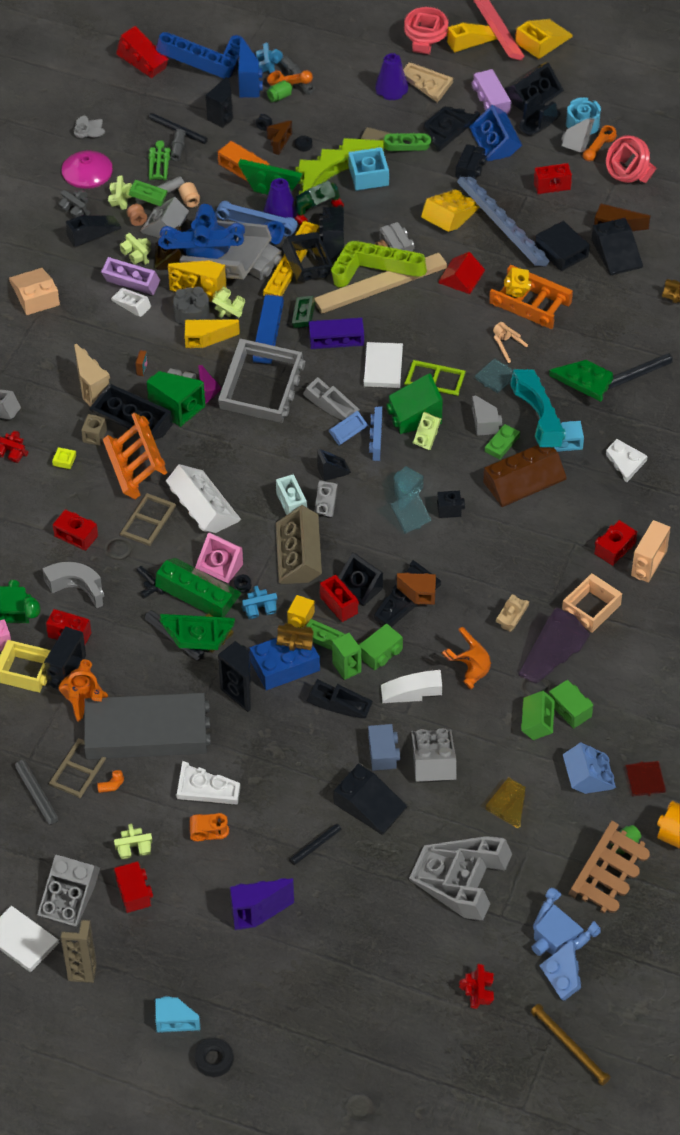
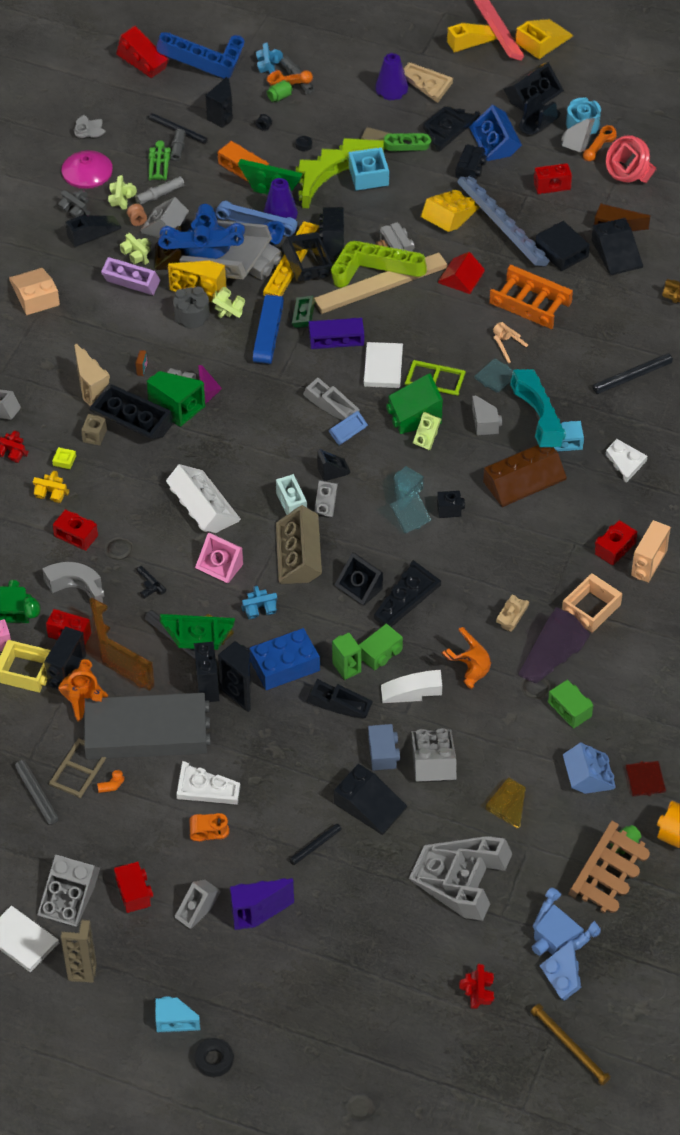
orange fence [103,413,167,500] -> none
white slope [111,288,151,317] -> none
yellowish green hips [114,824,152,859] -> none
dark tan window [120,493,176,546] -> none
bright green plate [129,180,167,206] -> none
green slope [155,558,241,617] -> none
light nougat brick [179,182,200,208] -> none
yellow slope [185,319,240,348] -> none
light grey window [218,338,305,423] -> none
black bush [234,574,252,593] -> none
blue slope [238,39,263,98] -> none
reddish brown slope [267,120,292,155] -> none
pearl gold hips [277,623,314,651] -> none
yellow brick [287,595,315,628] -> none
dark green torso [295,180,344,226] -> none
bright green plate [306,619,345,650] -> none
red brick [320,574,359,622] -> none
medium blue plate [369,407,382,461] -> none
dark orange slope [397,573,436,605] -> none
coral piece [404,7,448,55] -> none
lavender brick [472,69,511,114] -> none
bright green plate [485,424,520,460] -> none
yellow brick [504,267,531,297] -> none
bright green brick [521,691,555,740] -> none
green wing [549,360,613,402] -> none
none -> yellow hips [33,470,69,503]
none -> clear orange windscreen [90,598,154,691]
none -> light grey slope [175,880,221,929]
none -> black window [194,641,219,702]

